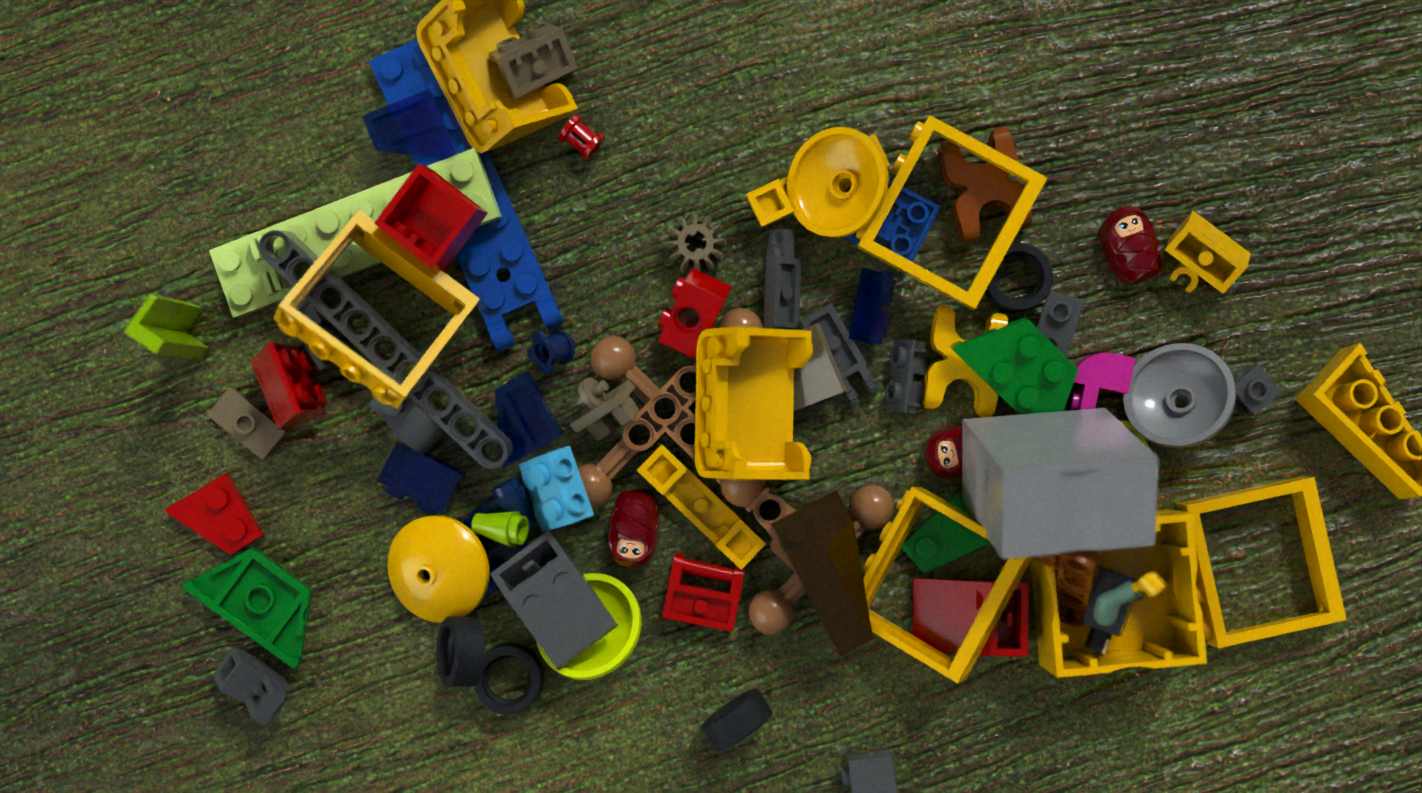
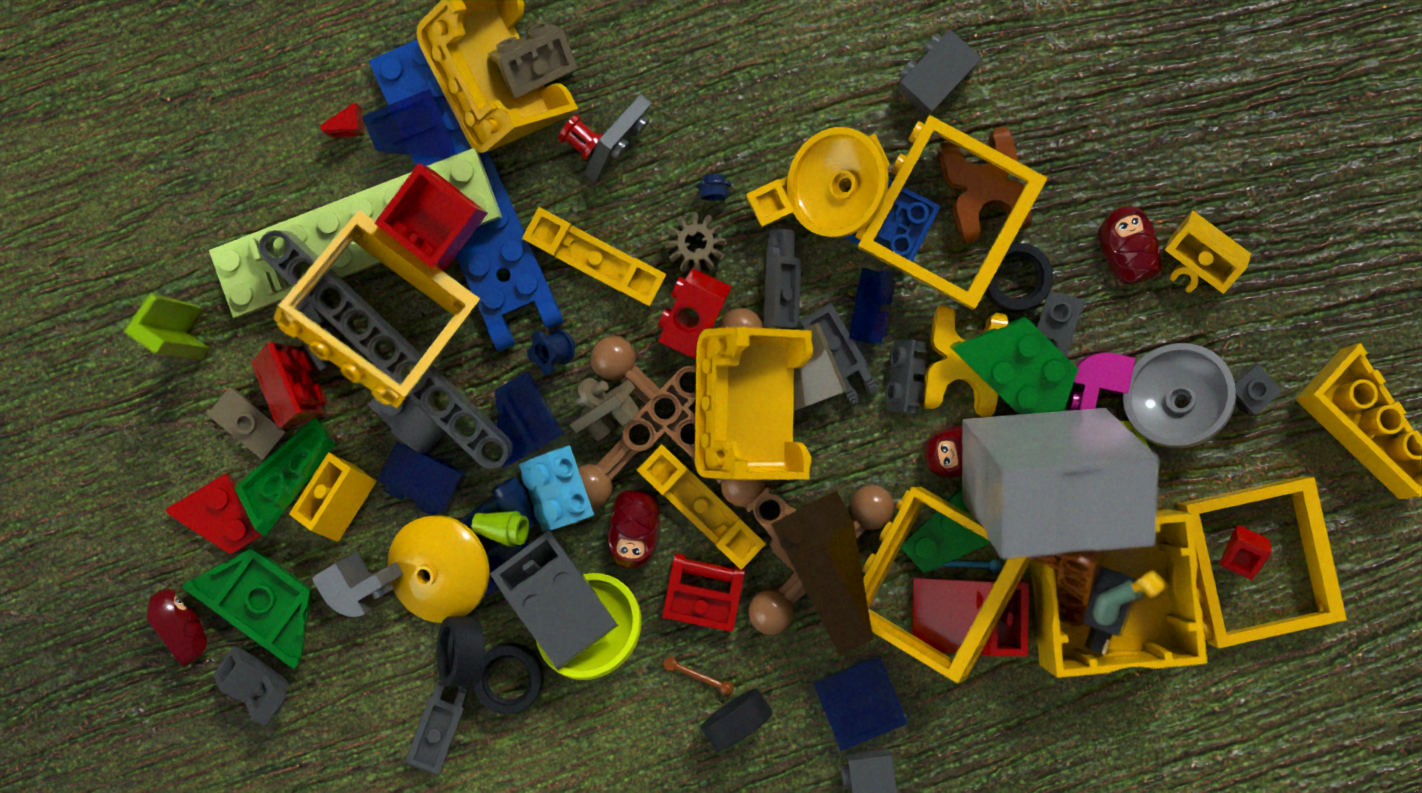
none -> dark red piece [146,588,207,668]
none -> green wing [234,417,336,537]
none -> yellow brick [289,452,377,542]
none -> dark grey brick [312,552,403,617]
none -> red slope [320,103,364,138]
none -> dark grey hinge [404,678,470,776]
none -> yellow slope [522,207,667,307]
none -> dark grey wing [584,94,652,183]
none -> dark orange hinge [663,656,734,696]
none -> dark blue plate [696,174,732,201]
none -> clear blue plate [813,655,908,751]
none -> dark grey brick [897,29,982,118]
none -> dark azure hinge [933,559,1003,573]
none -> red slope [1219,525,1272,581]

